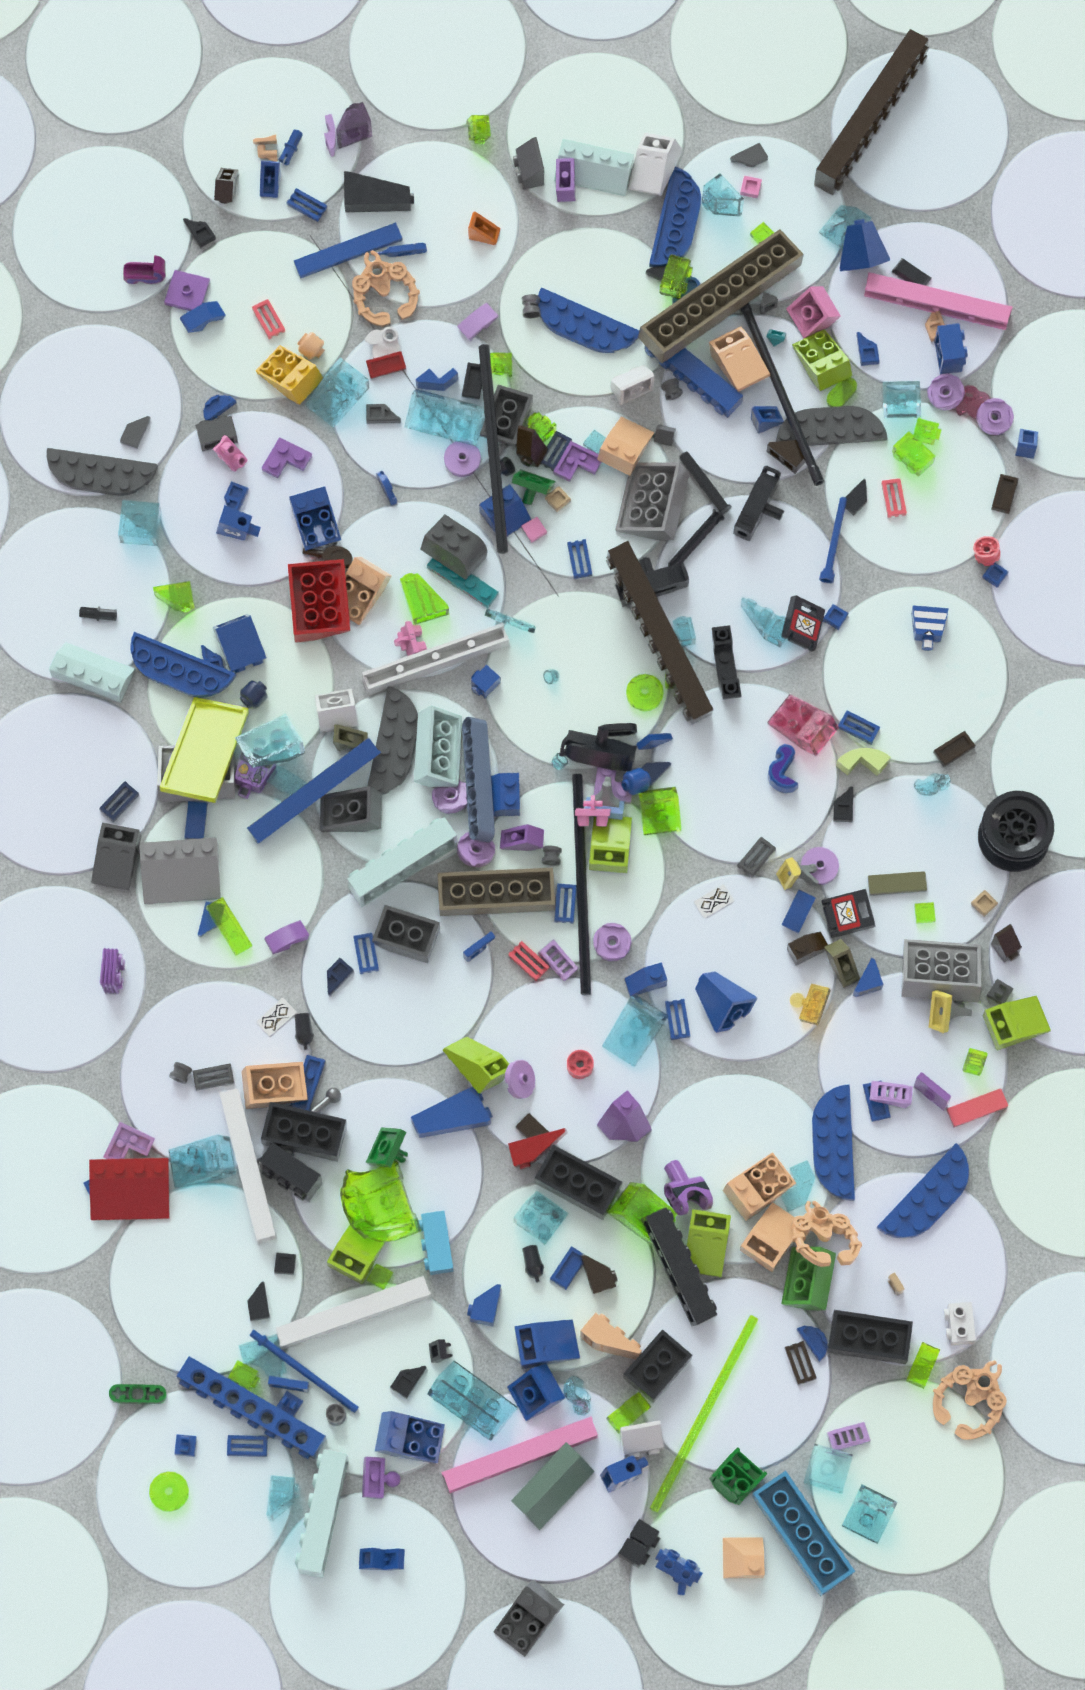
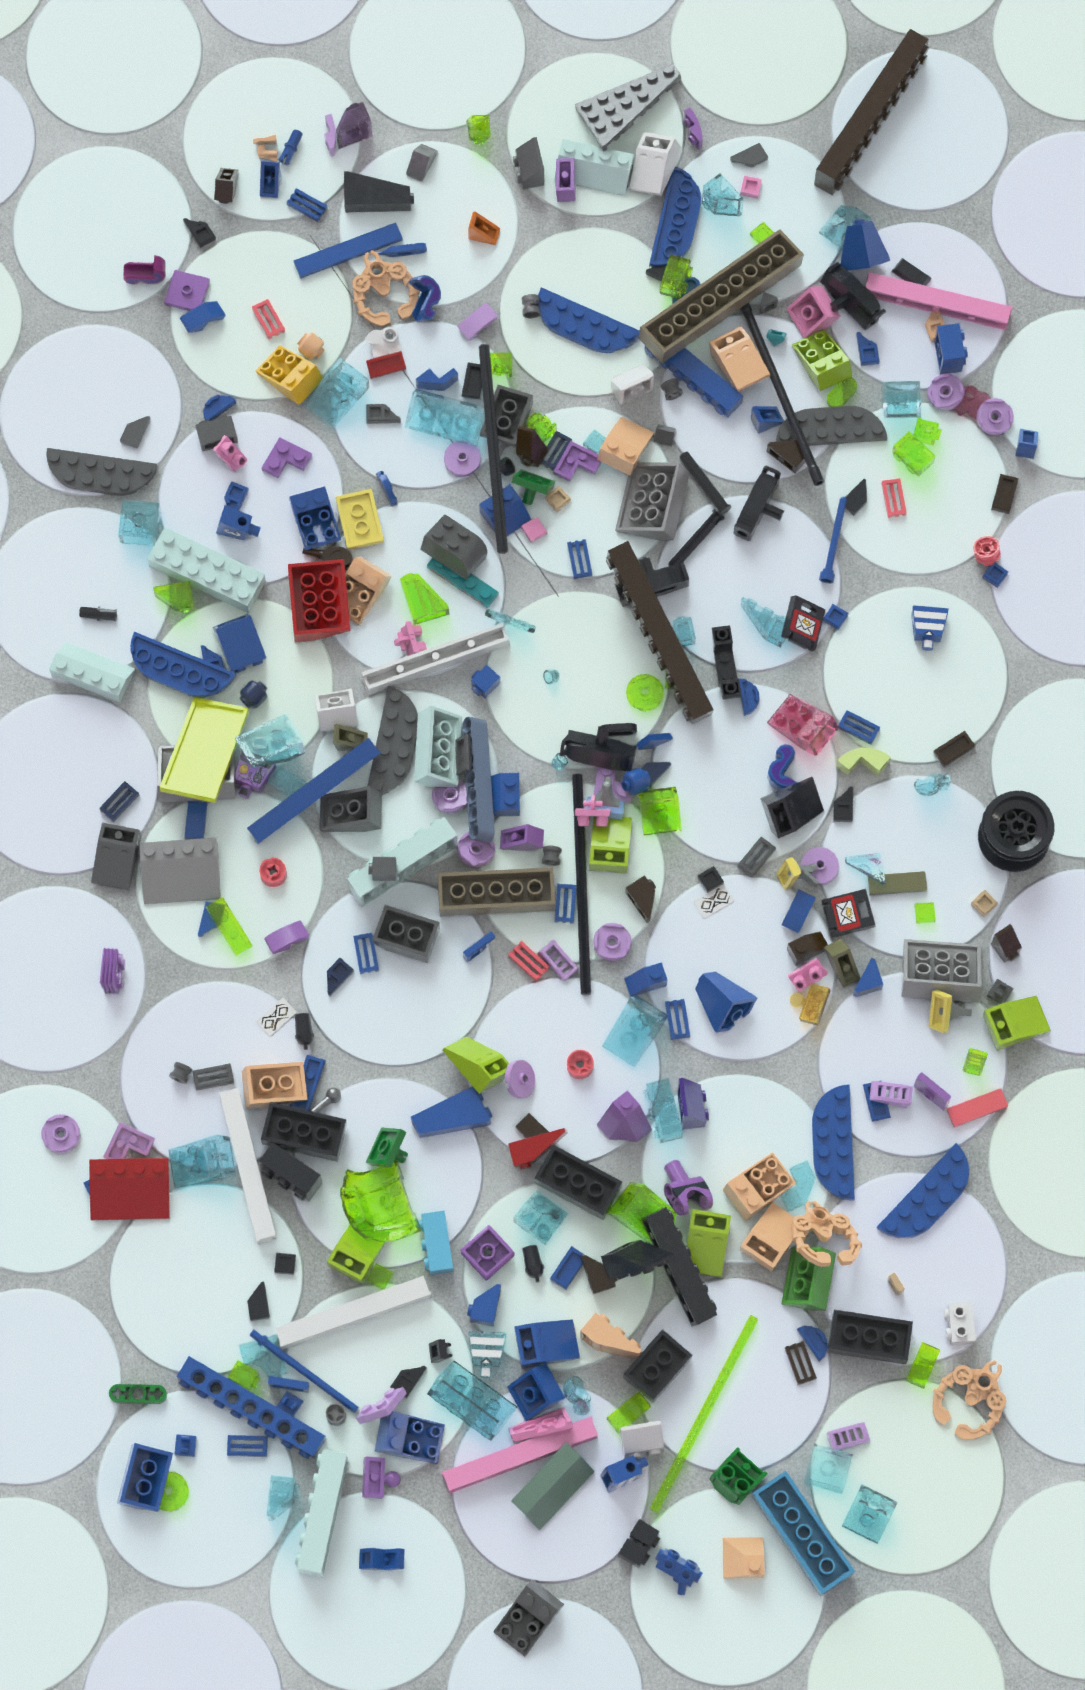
none -> lavender plate [41,1114,81,1154]
none -> blue slope [116,1443,173,1512]
none -> light aqua brick [147,527,266,614]
none -> coral wheel [259,857,287,887]
none -> light yellow plate [335,489,384,550]
none -> lavender plate [356,1387,407,1425]
none -> dark grey brick [369,857,397,881]
none -> flat silver slope [406,143,438,182]
none -> blue animal [408,275,441,322]
none -> flat silver tile [455,734,472,776]
none -> medium lavender brick [460,1225,515,1281]
none -> torso [469,1331,507,1378]
none -> bright pink wing [508,1407,574,1442]
none -> wing [575,63,681,151]
none -> black slope [601,1240,674,1280]
none -> dark brown slope [625,875,656,923]
none -> clear light blue brick [643,1078,683,1143]
none -> slope [677,1078,709,1130]
none -> medium lavender slope [683,107,703,149]
none -> black tile [697,866,724,893]
none -> blue tile [739,679,759,716]
none -> black slope [760,777,824,839]
none -> bright pink hips [788,958,828,991]
none -> black piece [820,262,886,330]
none -> clear light blue tile [845,853,886,885]

